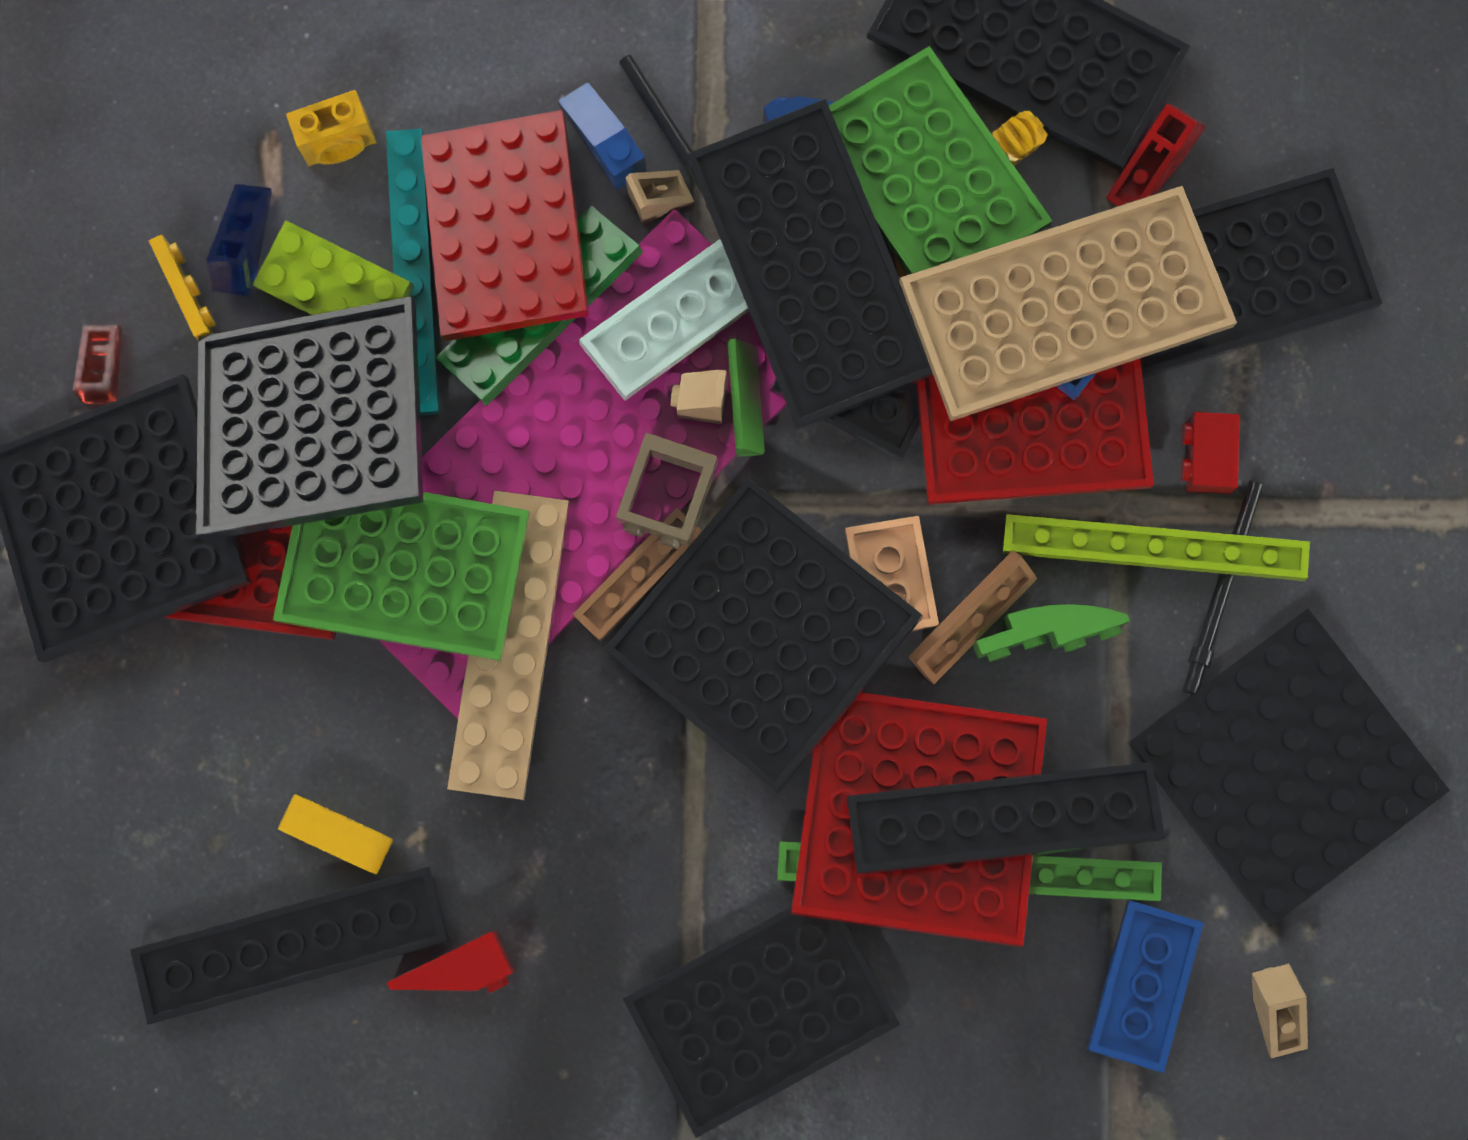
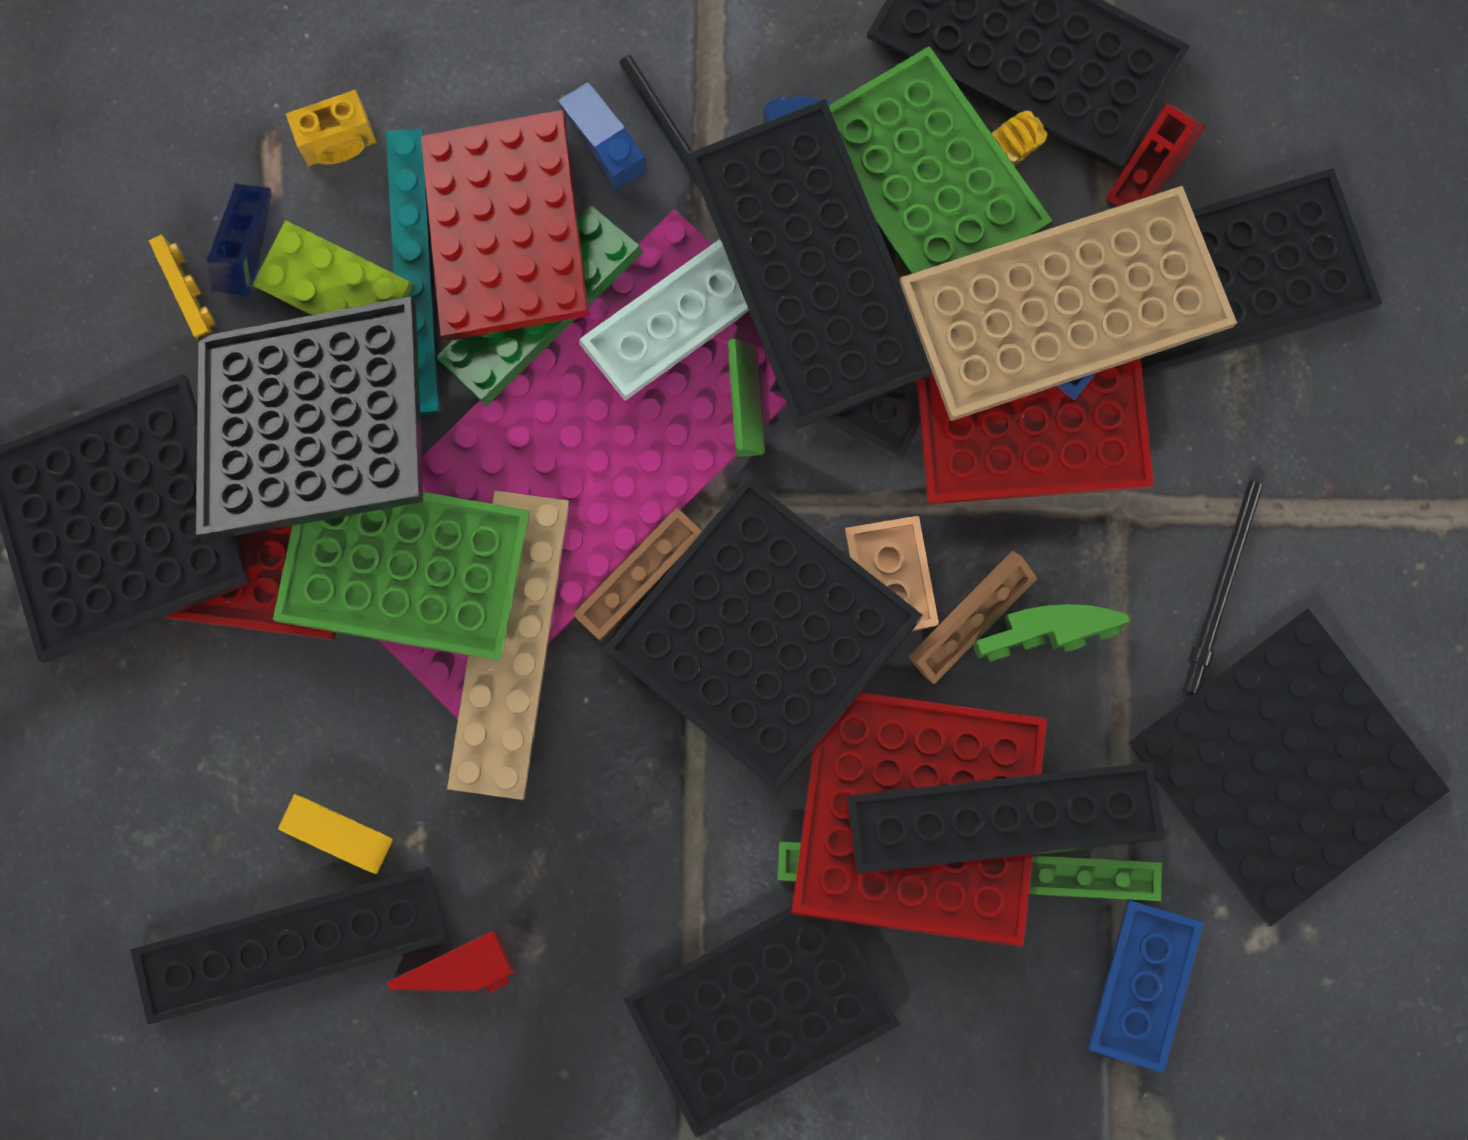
clear red slope [73,325,121,403] -> none
dark tan window [616,433,718,549] -> none
tan slope [626,170,694,225] -> none
tan slope [671,370,727,424] -> none
lime plate [1003,514,1310,581] -> none
red brick [1180,412,1240,494] -> none
tan slope [1252,964,1308,1058] -> none

